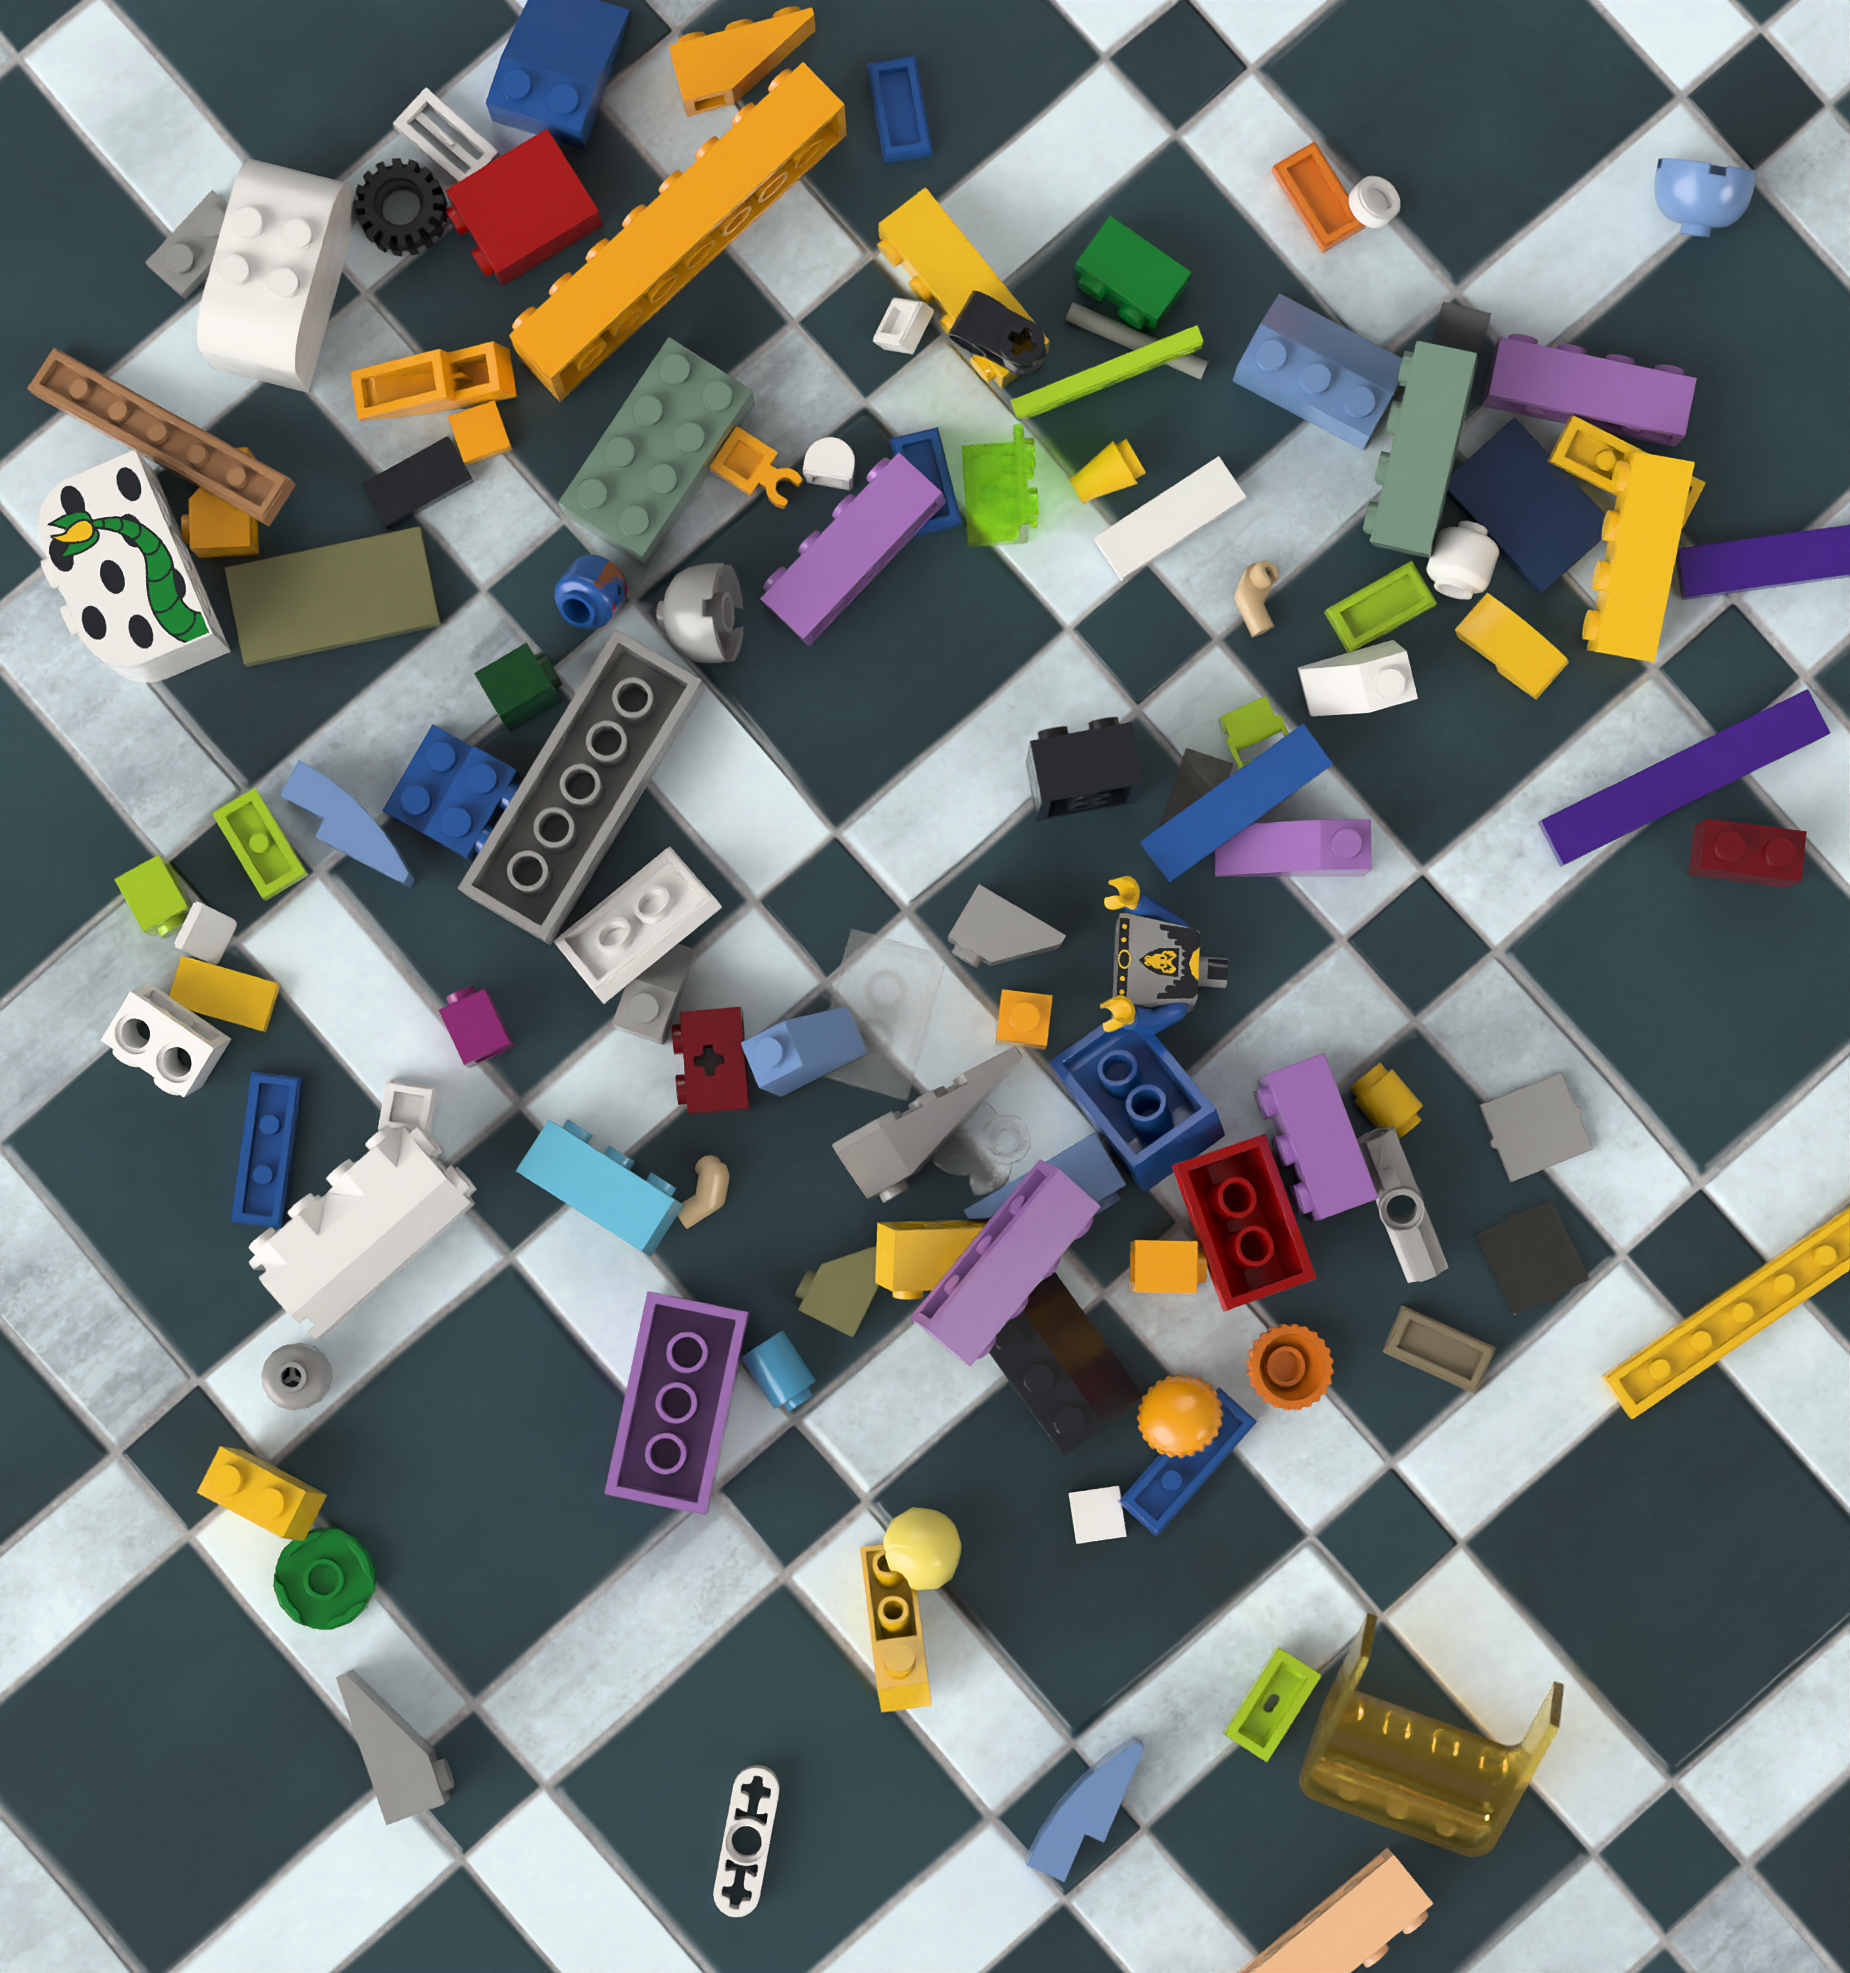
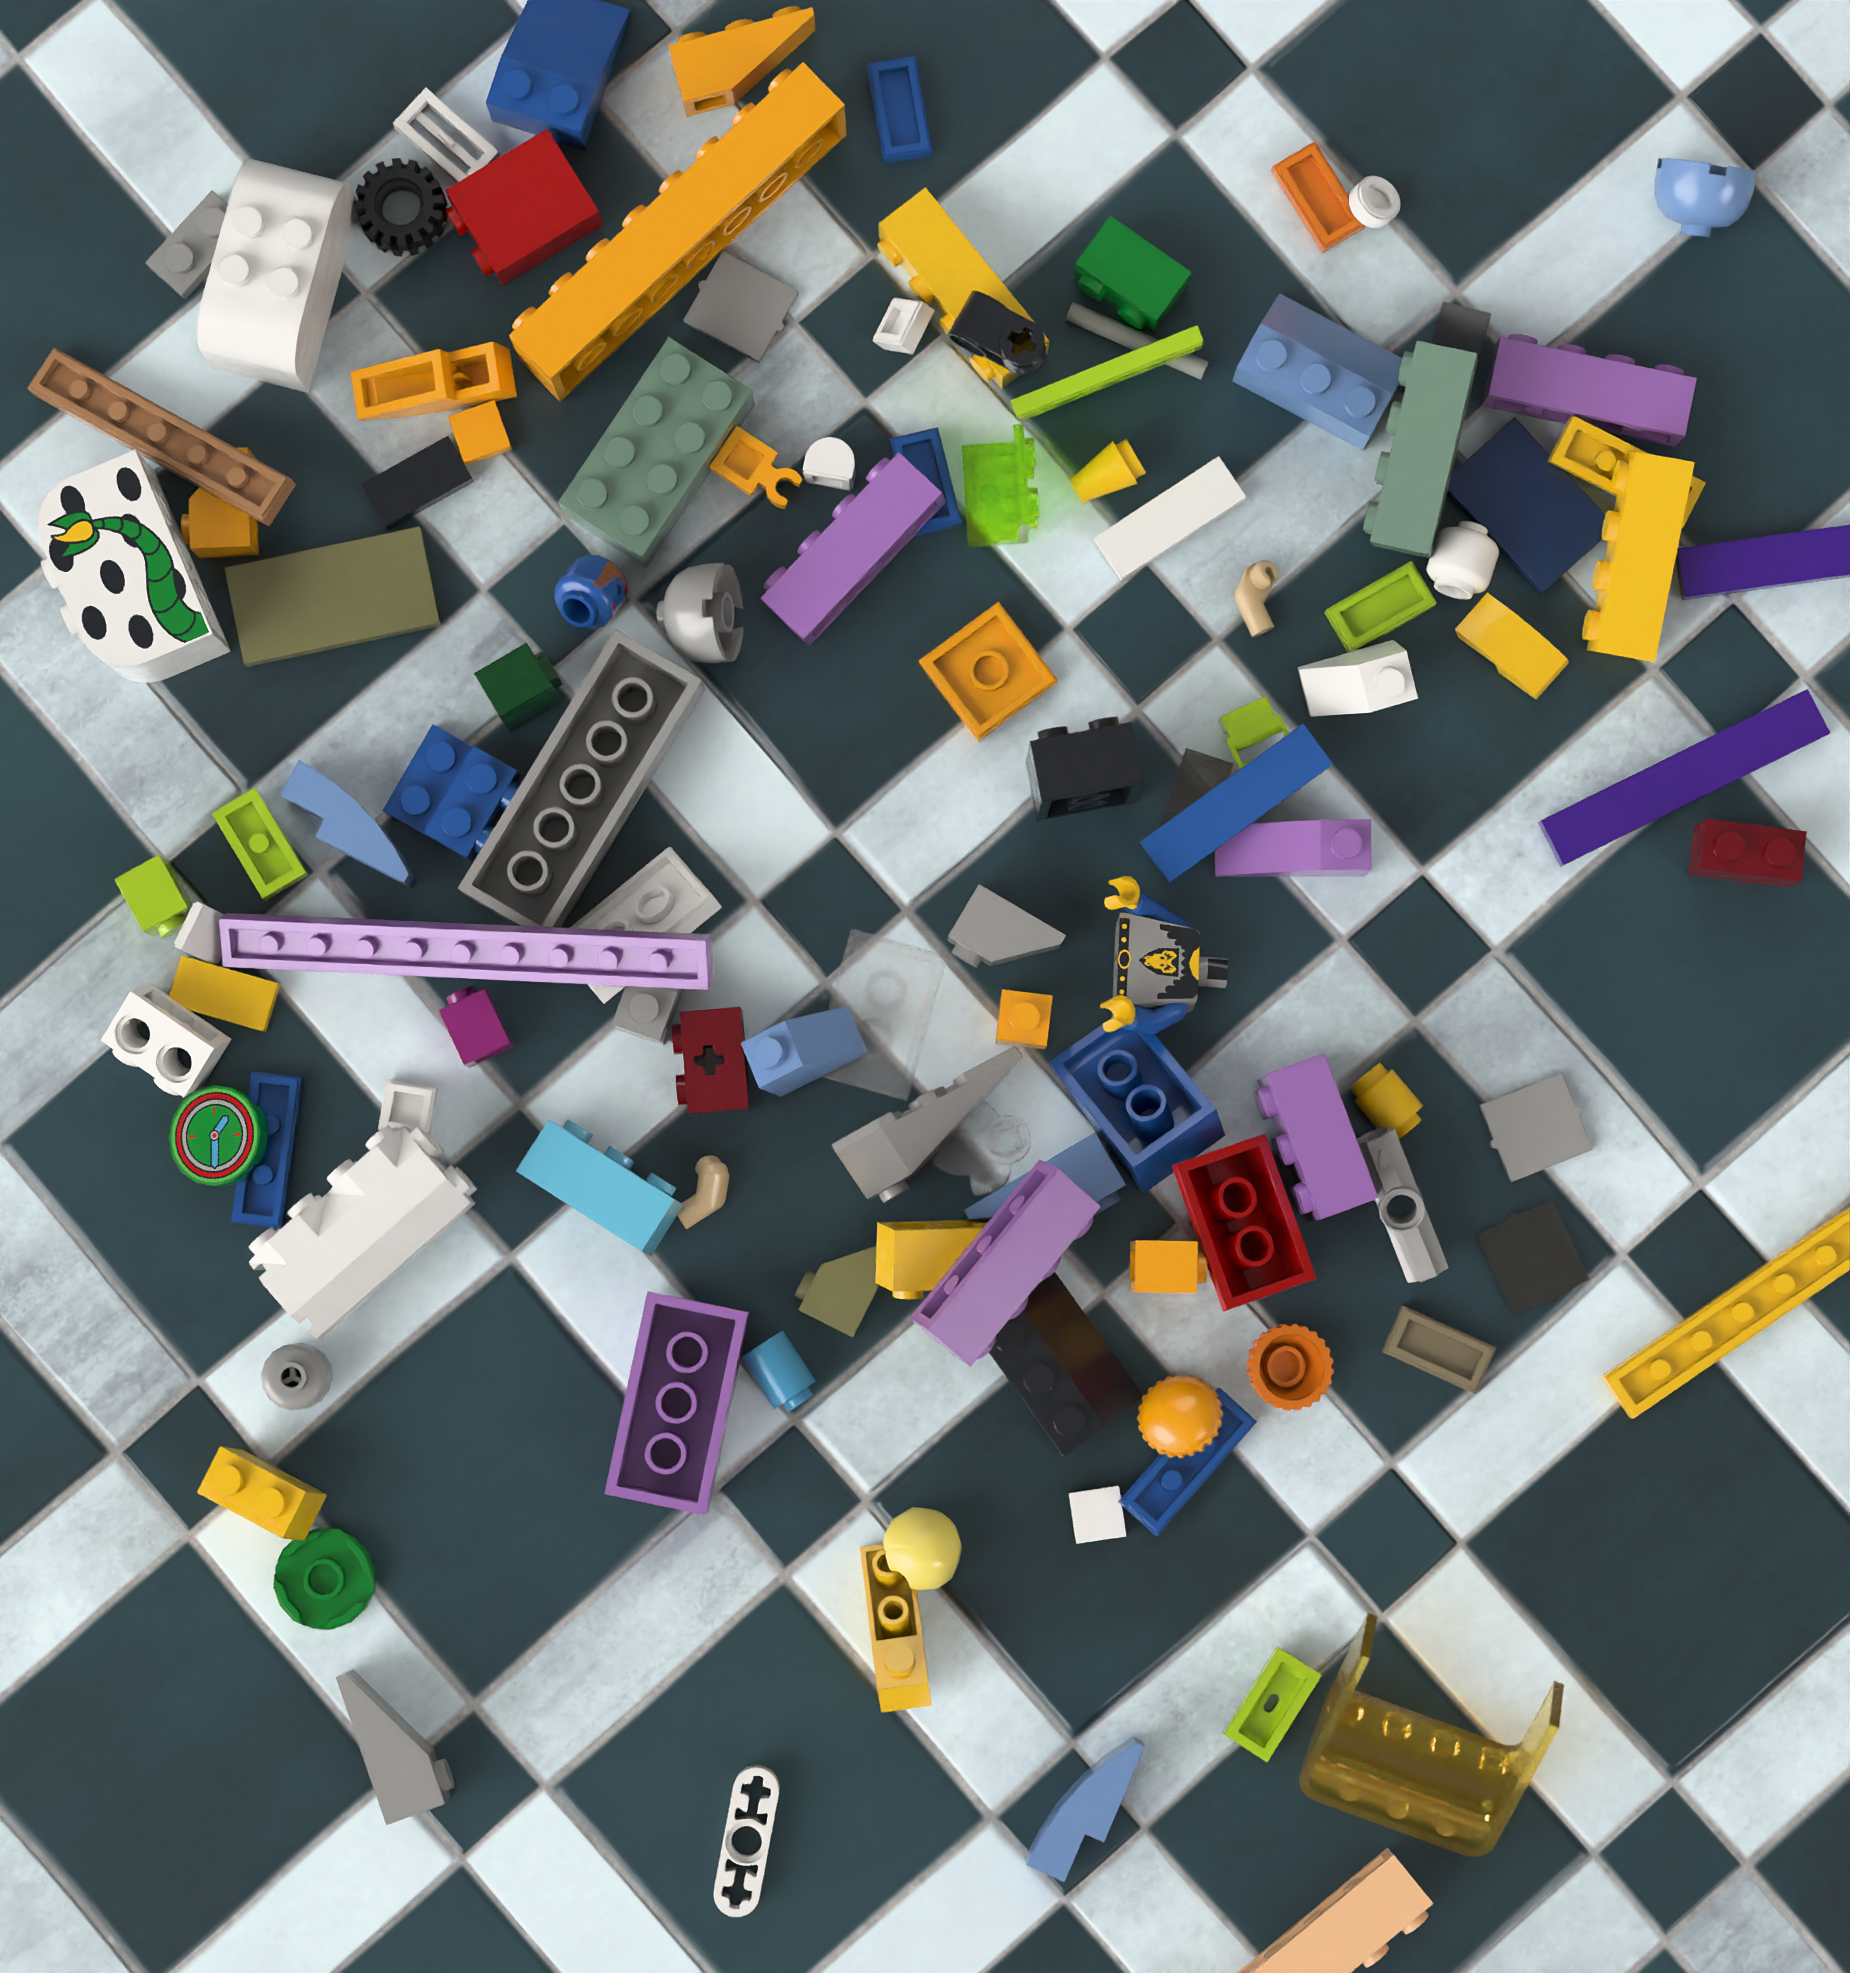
none -> tile [169,1085,268,1187]
none -> plate [219,913,714,990]
none -> light grey piece [683,250,799,364]
none -> light orange tile [919,602,1058,742]

